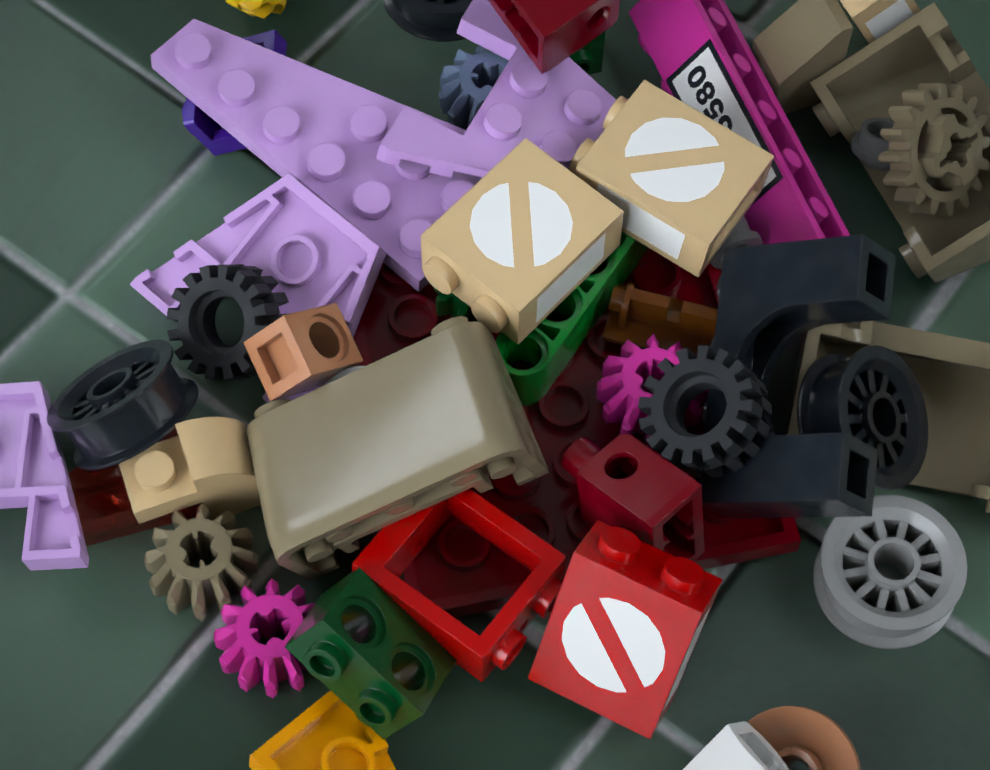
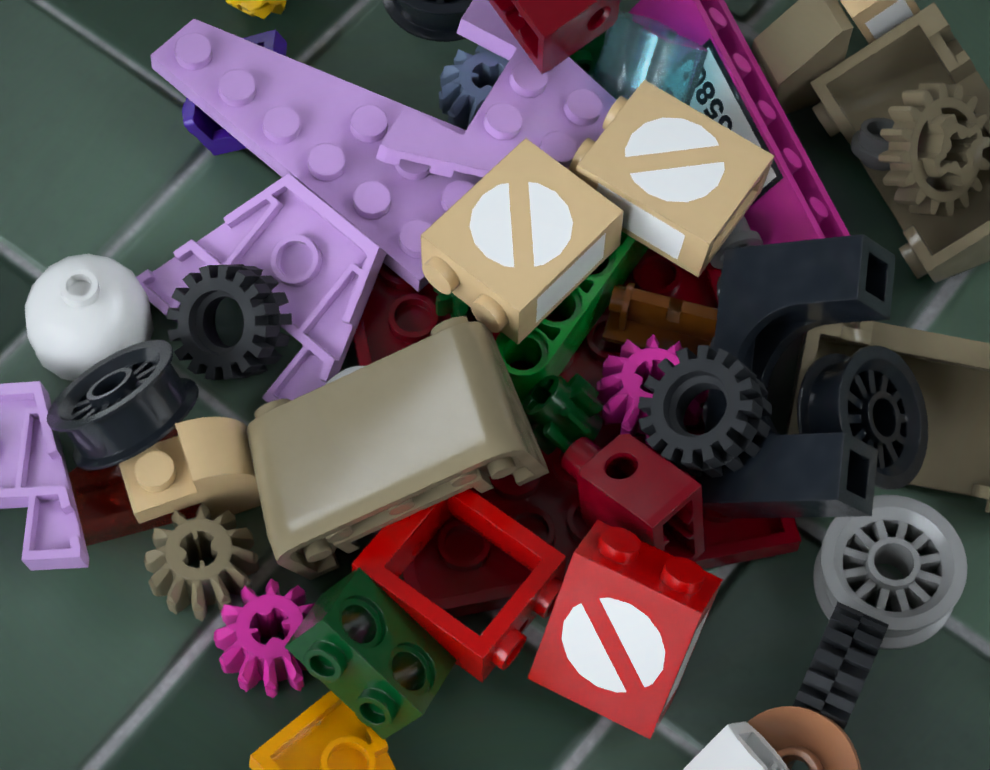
nougat brick [243,303,363,402] -> none
none -> white cylinder [25,254,154,381]
none -> dark green gear [522,373,603,455]
none -> clear light blue brick [592,11,708,106]
none -> black tyre [793,602,889,730]

